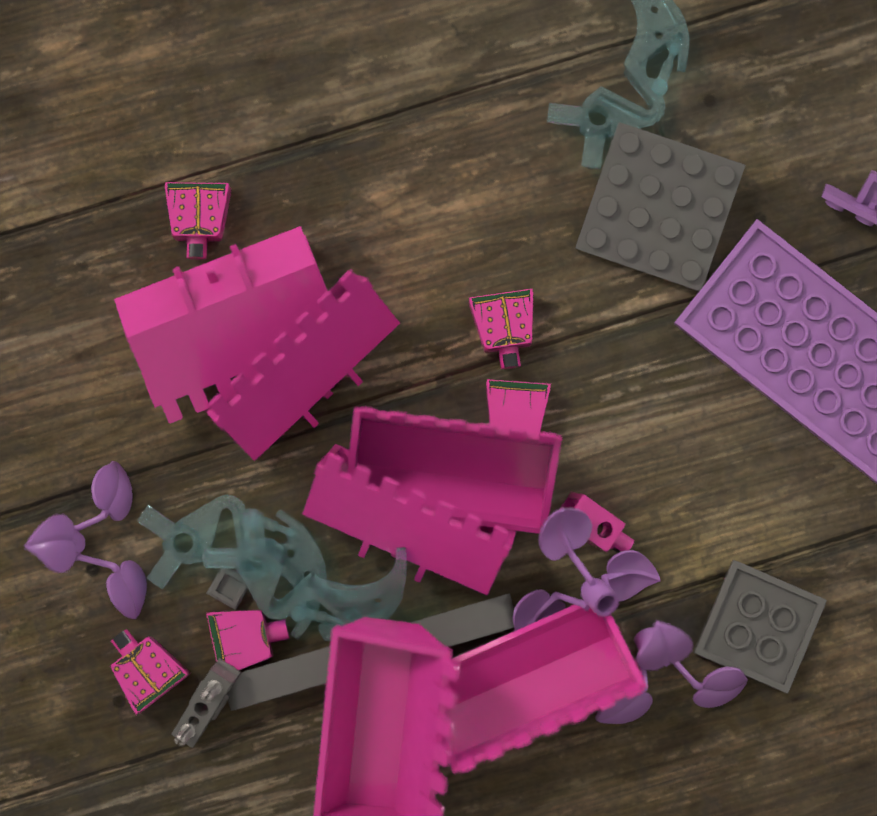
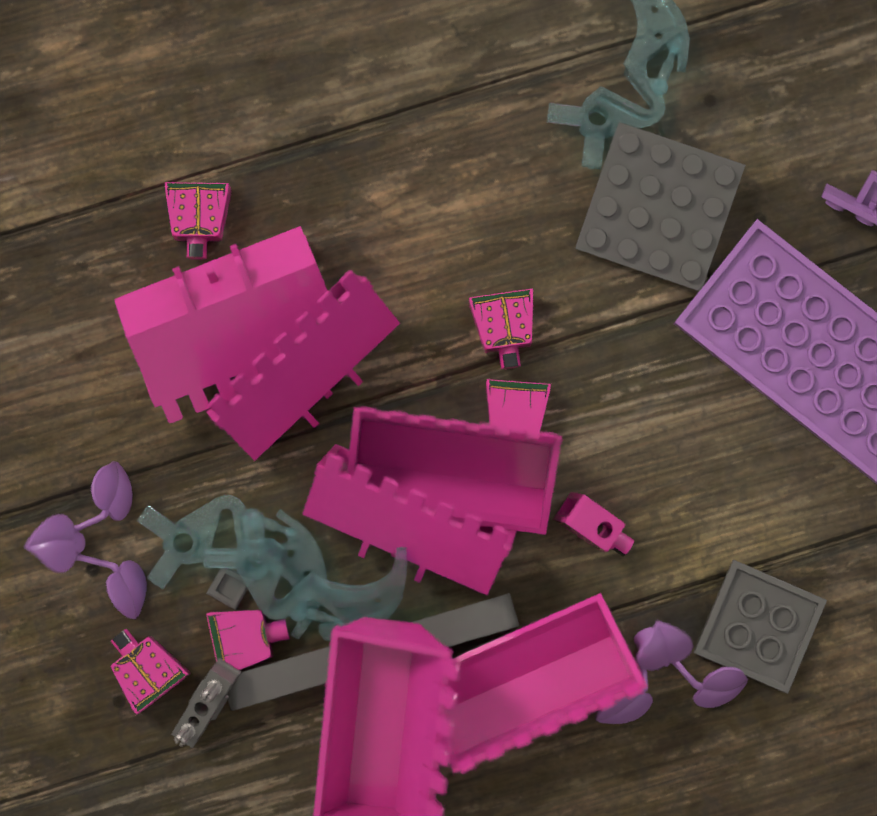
medium lavender plant [513,508,661,631] -> none

